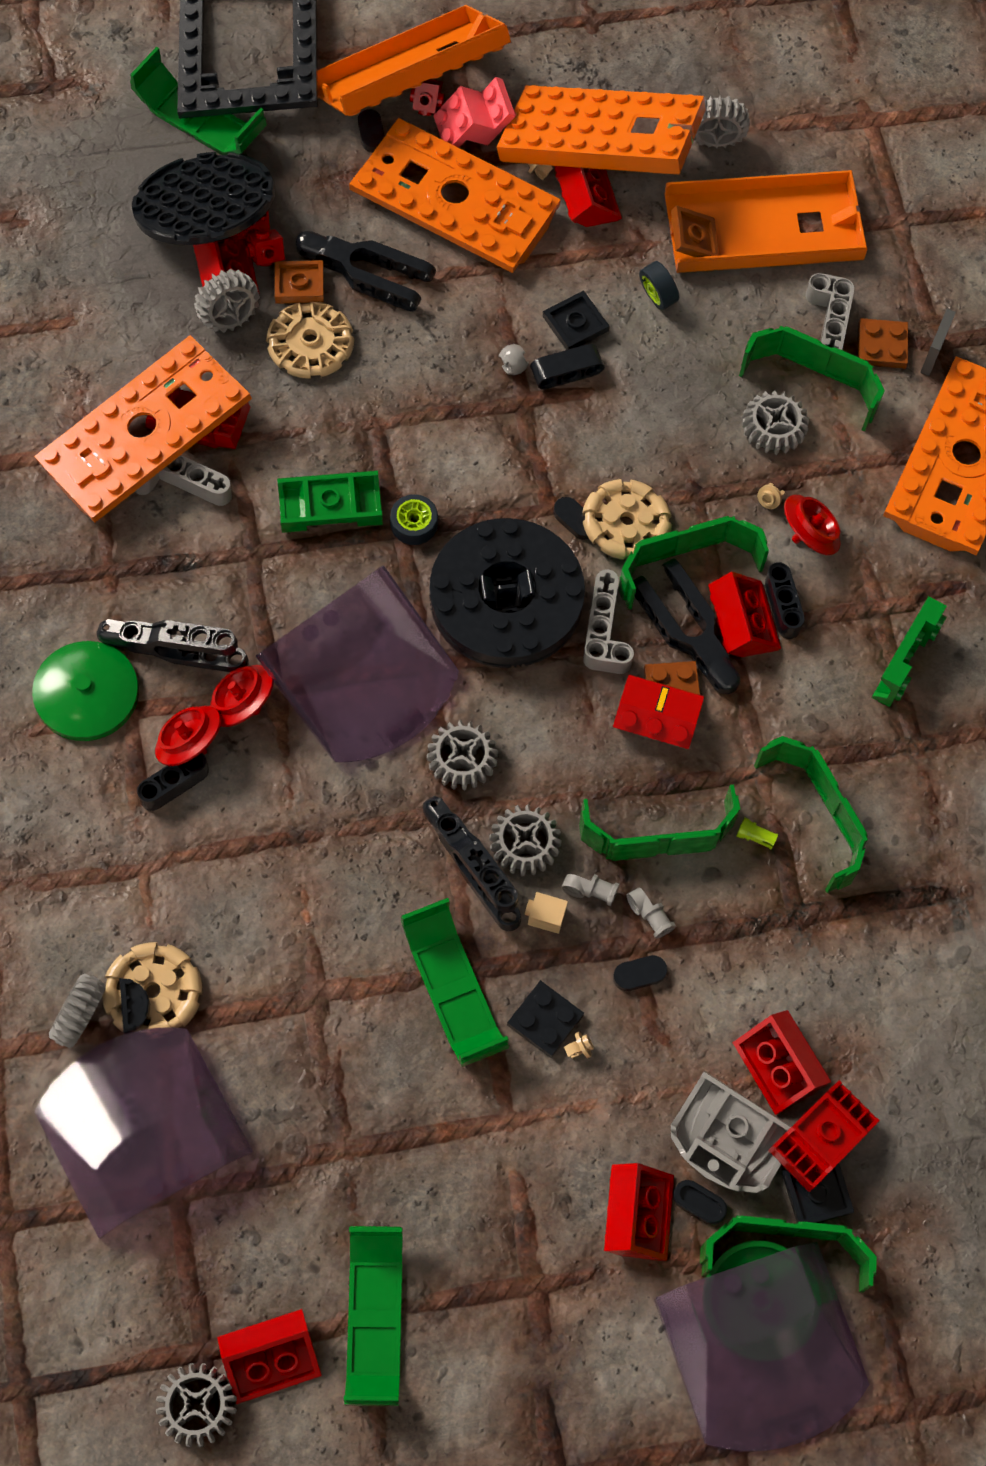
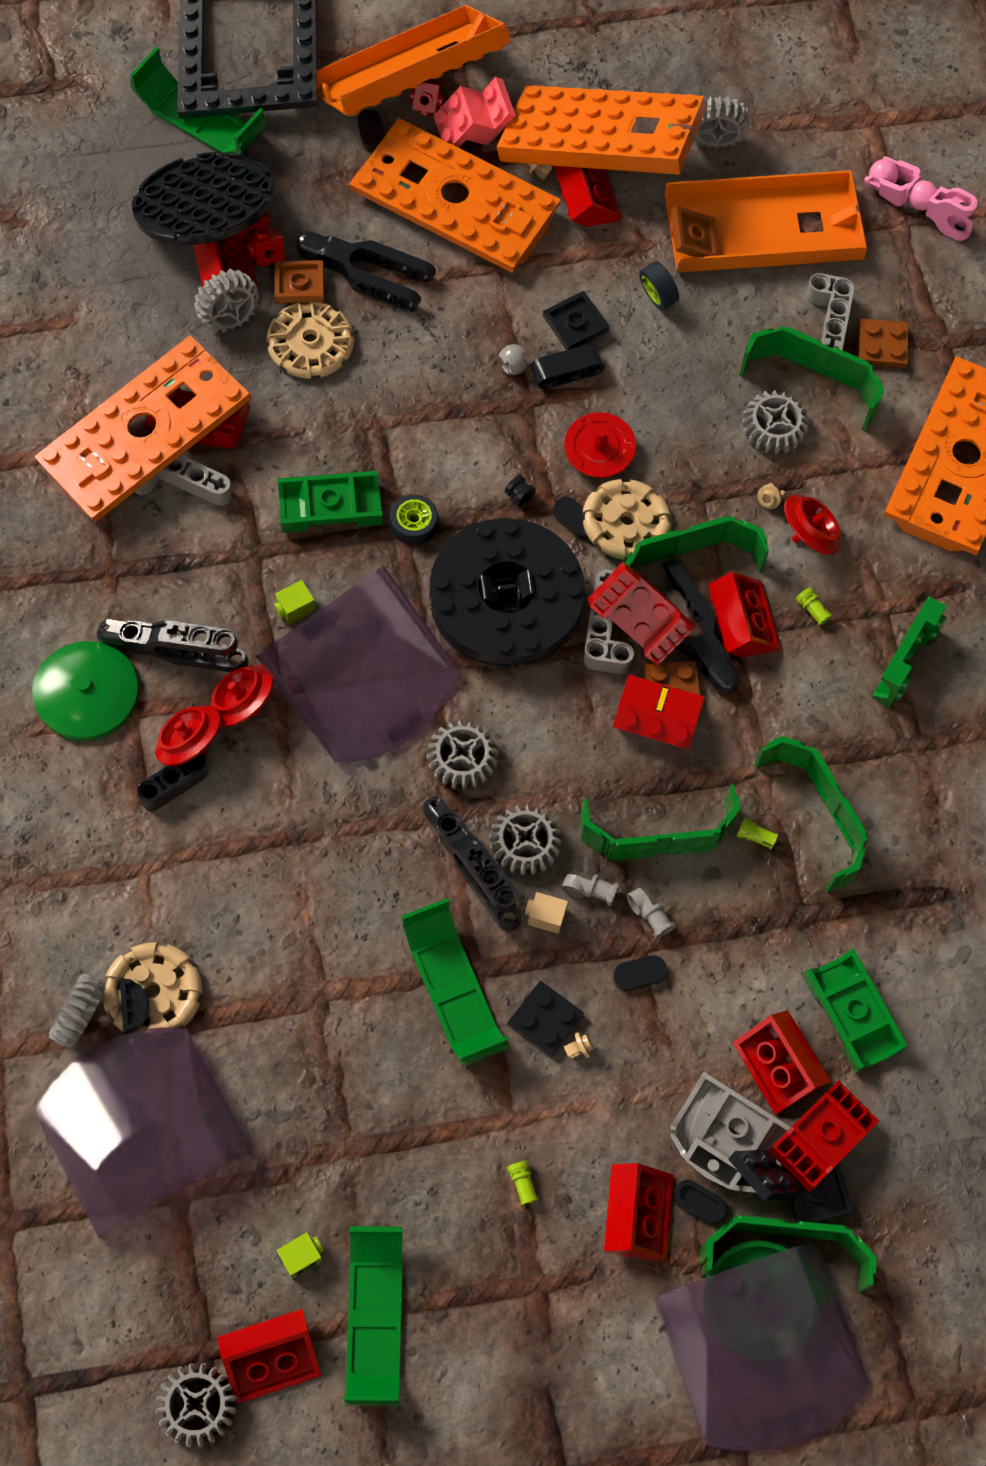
black beam [765,562,805,639] -> none
dark grey tile [920,309,956,376] -> none
none -> lime brick [273,580,316,624]
none -> lime brick [277,1232,324,1279]
none -> black wheel [504,475,536,507]
none -> lime pin [507,1160,539,1205]
none -> red piece [564,412,636,478]
none -> red plate [588,562,695,666]
none -> black plate [728,1150,801,1202]
none -> lime pin [795,587,832,626]
none -> green piece [802,949,908,1074]
none -> bright pink piece [864,156,978,241]

